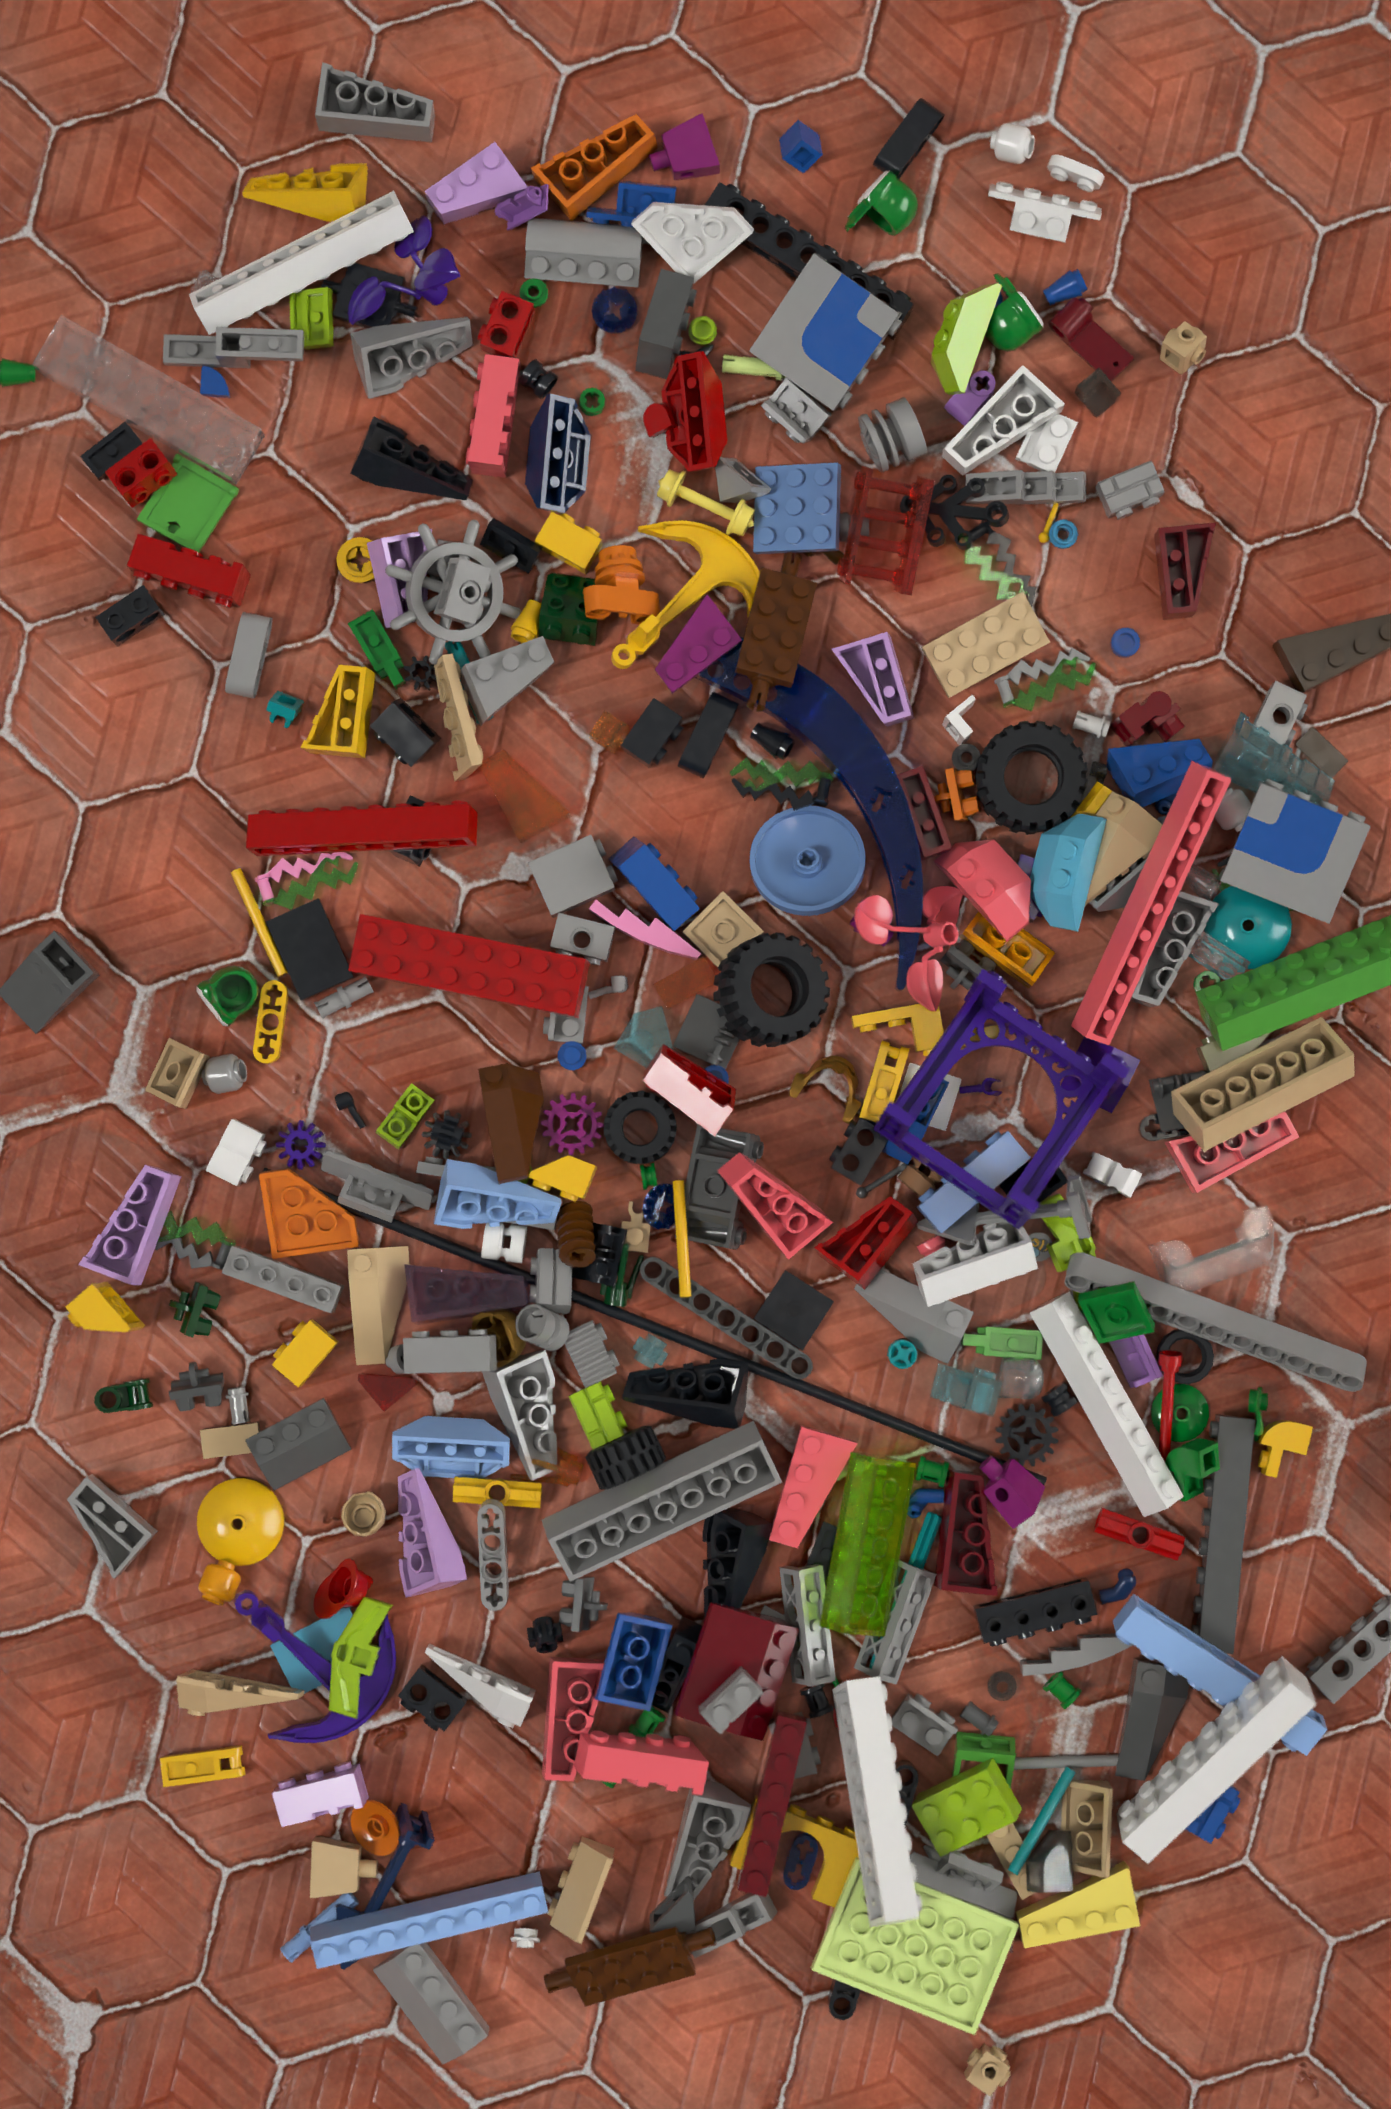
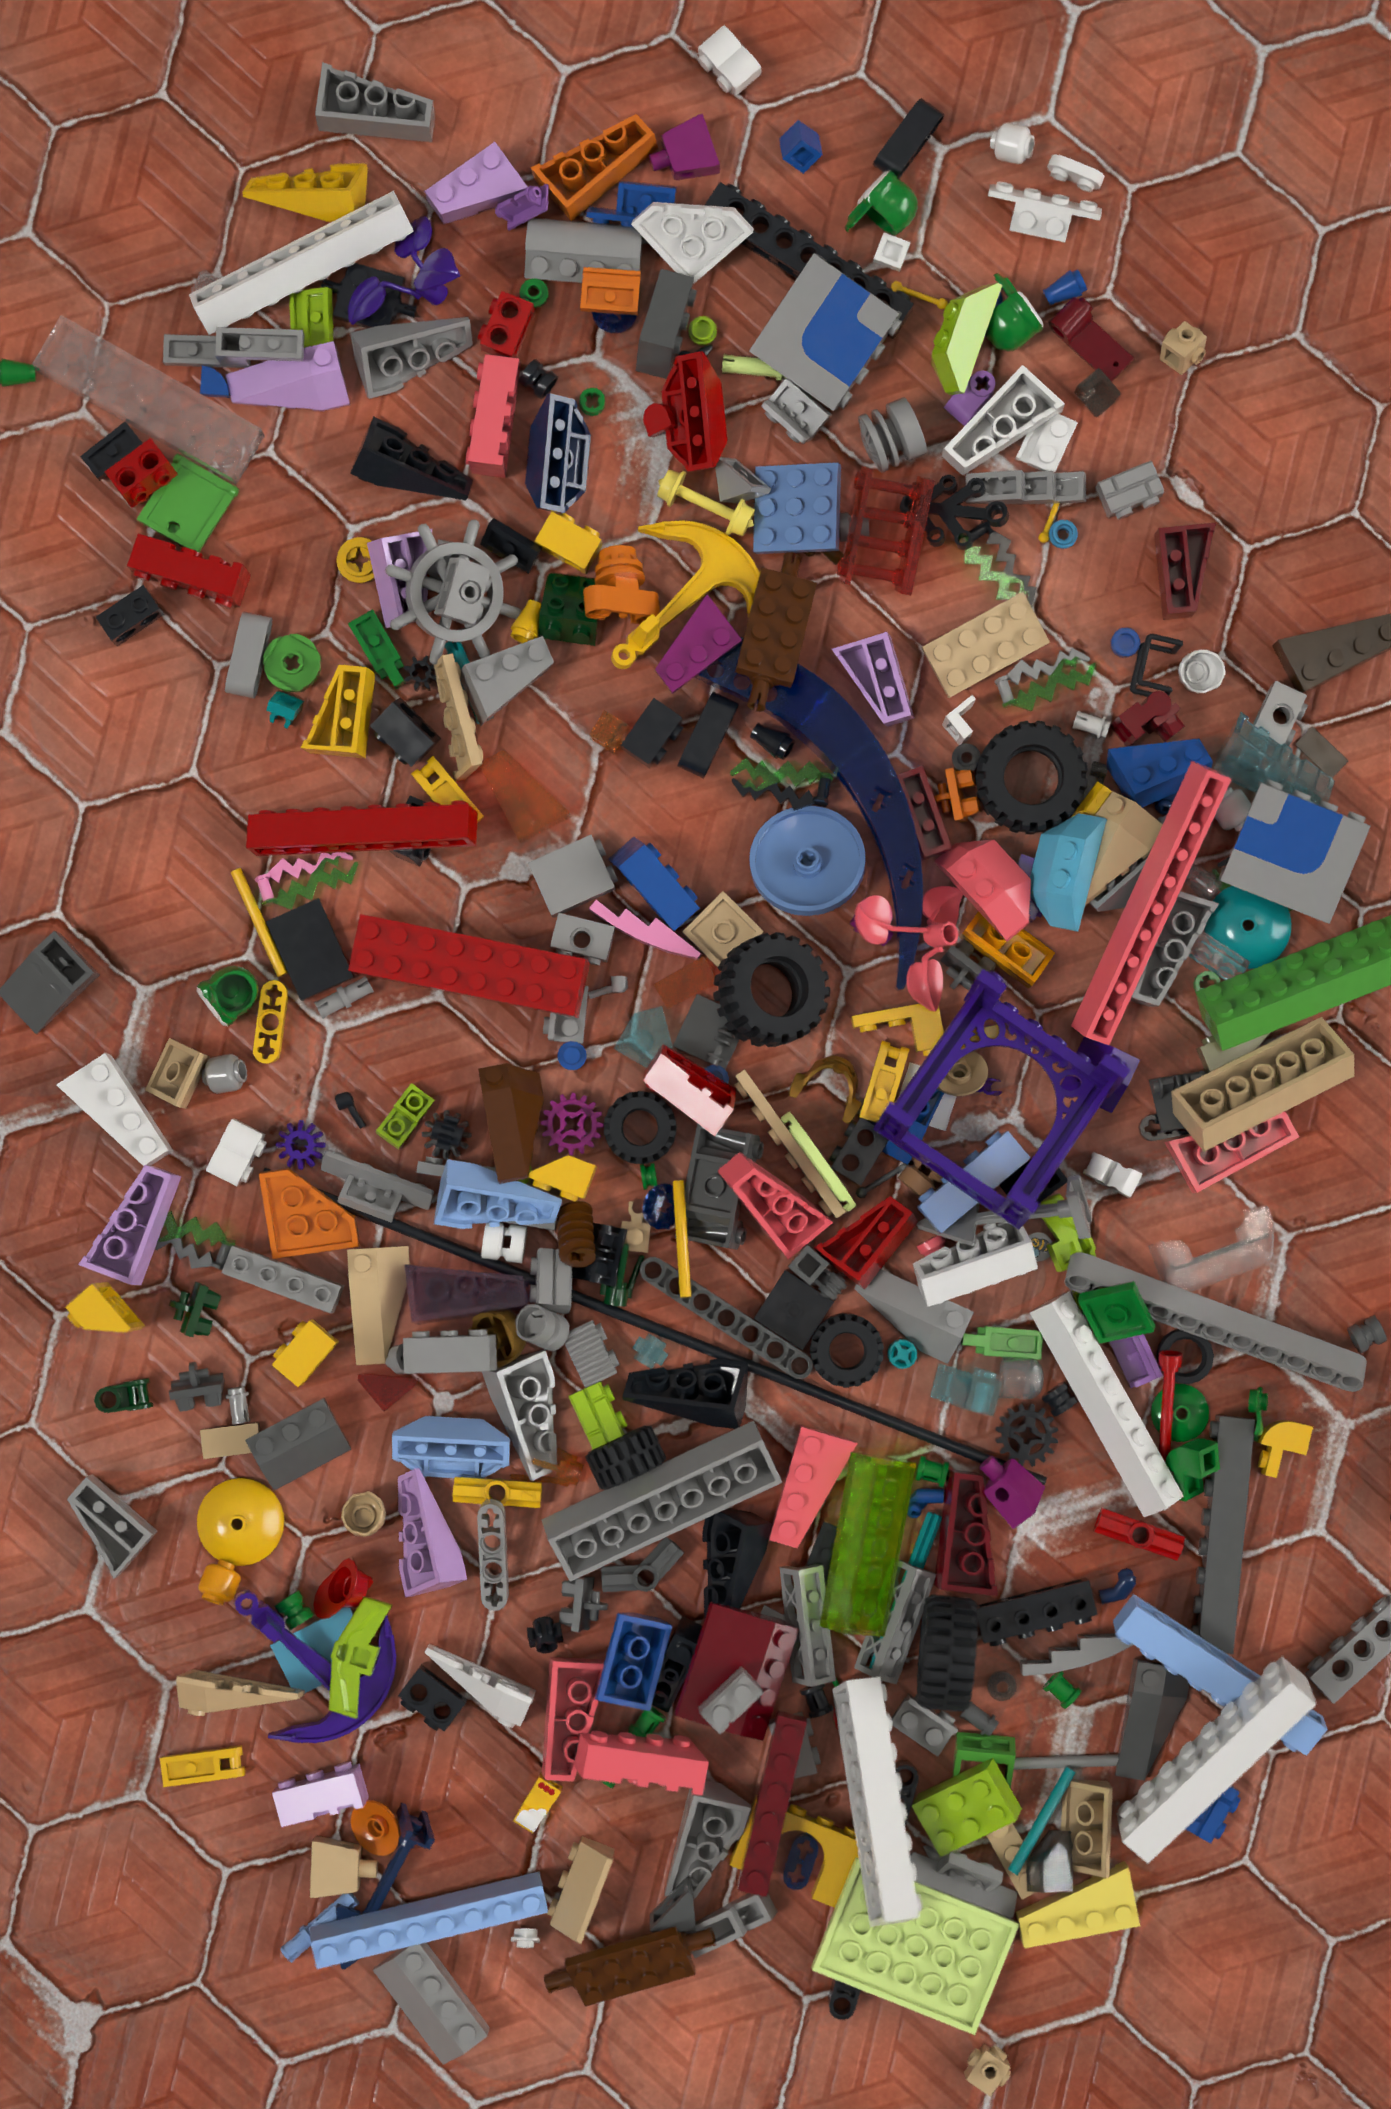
none -> white wedge [57,1053,173,1166]
none -> lavender wedge [226,341,350,411]
none -> bright green plate [263,634,322,693]
none -> green wheel [274,1590,314,1631]
none -> yellow plate [411,756,484,823]
none -> yellow leg [513,1773,563,1834]
none -> orange plate [580,267,641,315]
none -> dark grey piece [601,1537,684,1592]
none -> white brick [698,25,762,96]
none -> tan plate [734,1069,846,1218]
none -> yellowish green tile [781,1111,857,1212]
none -> dark grey brick [788,1245,847,1301]
none -> black tyre [810,1313,884,1388]
none -> white plate [873,233,910,272]
none -> yellow hinge [891,281,948,310]
none -> black tyre [917,1595,978,1712]
none -> tan dish [937,1051,988,1096]
none -> black piece [1130,634,1183,697]
none -> white hair [1178,649,1226,693]
none -> dark grey wheel [1347,1315,1387,1354]

